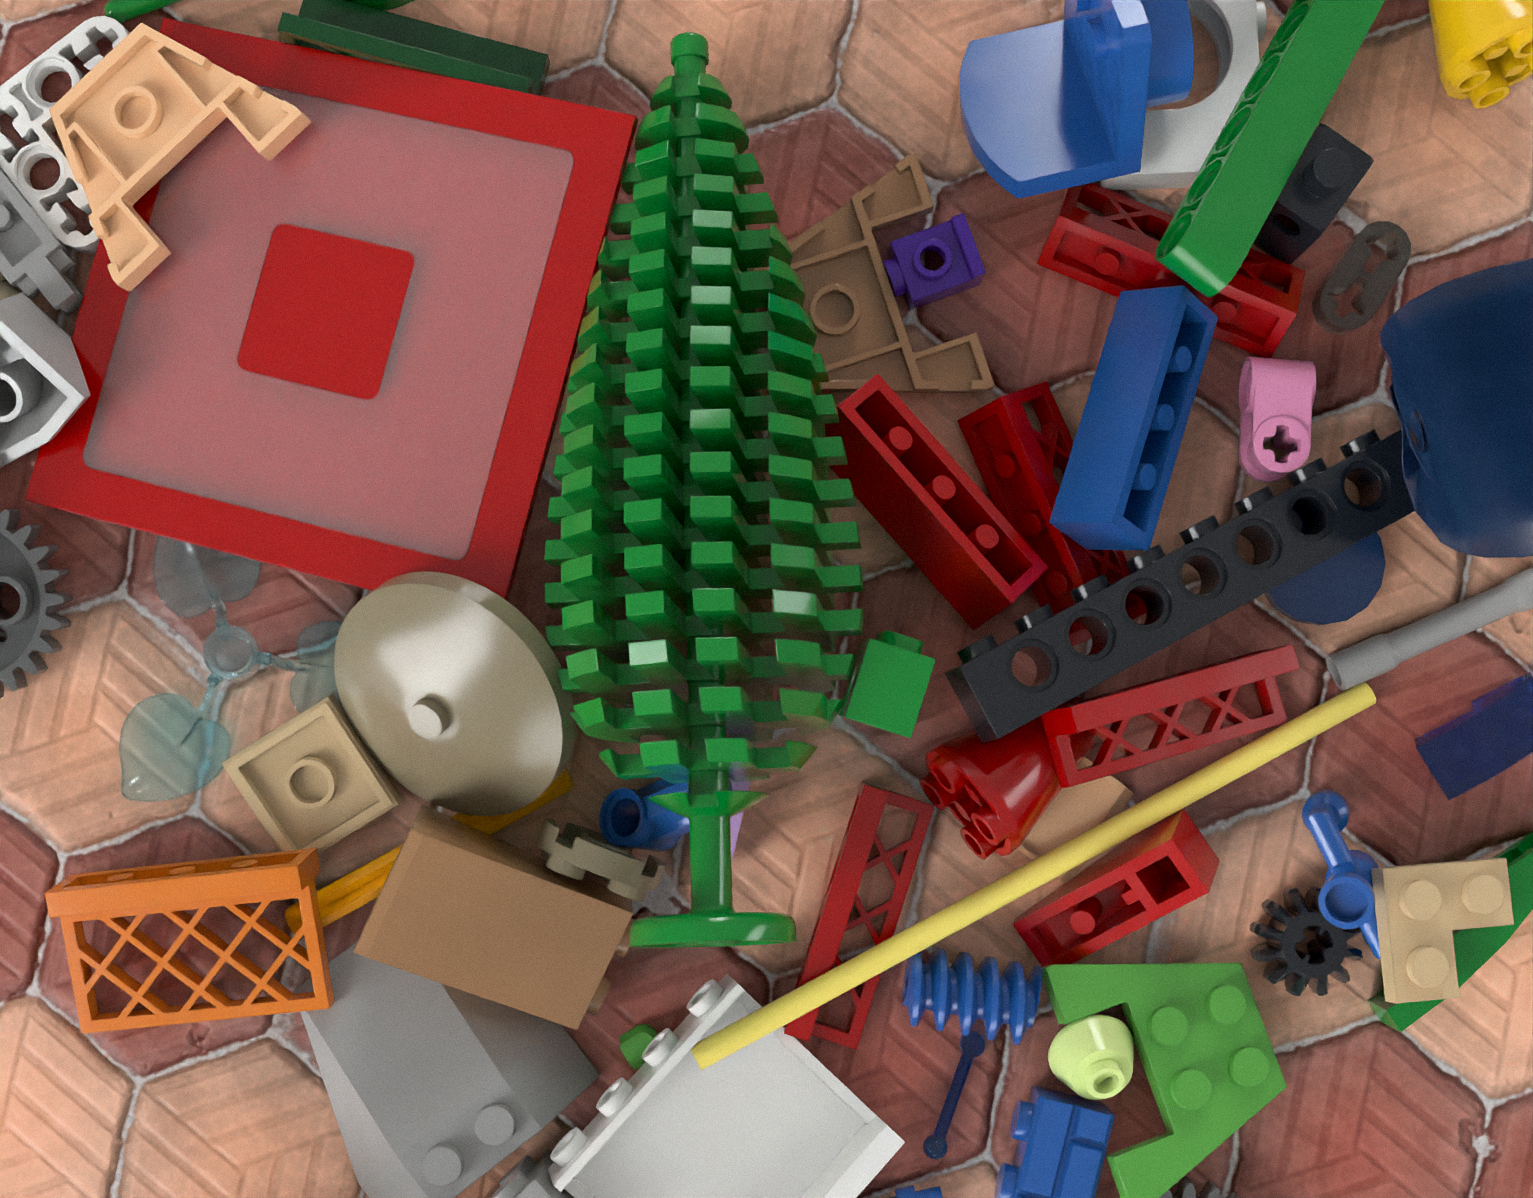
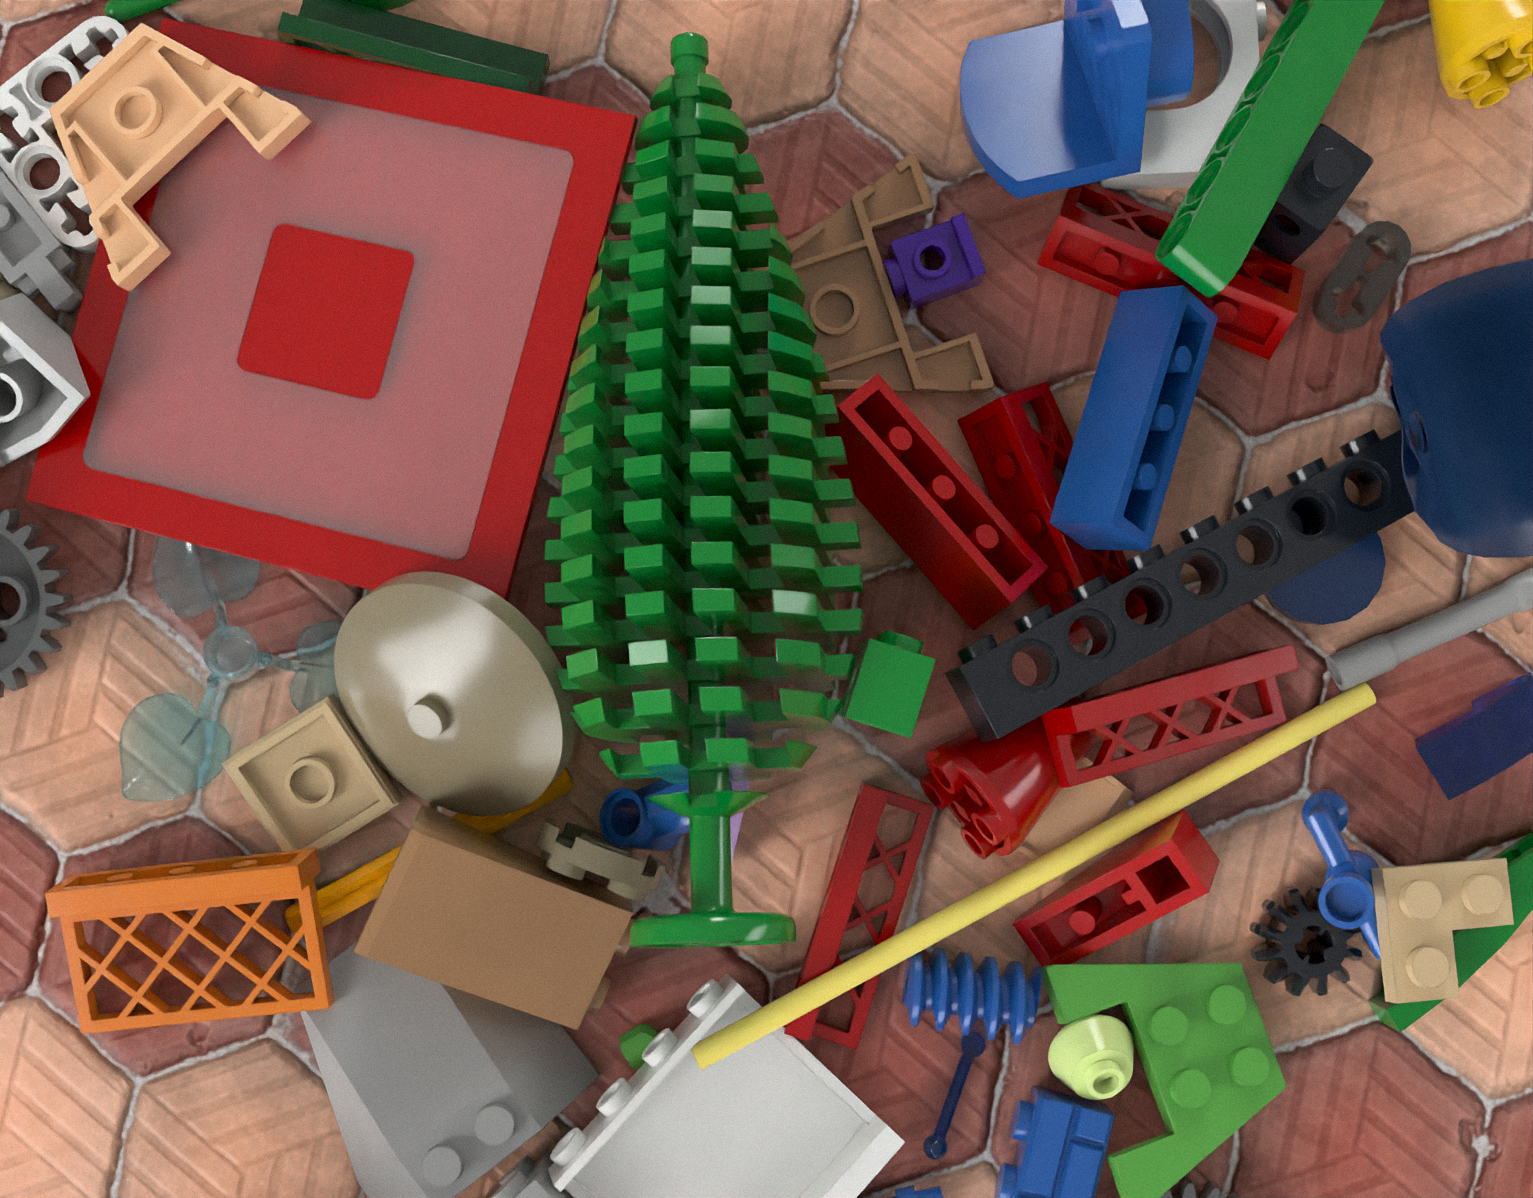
bright pink piece [1238,357,1316,483] -> none

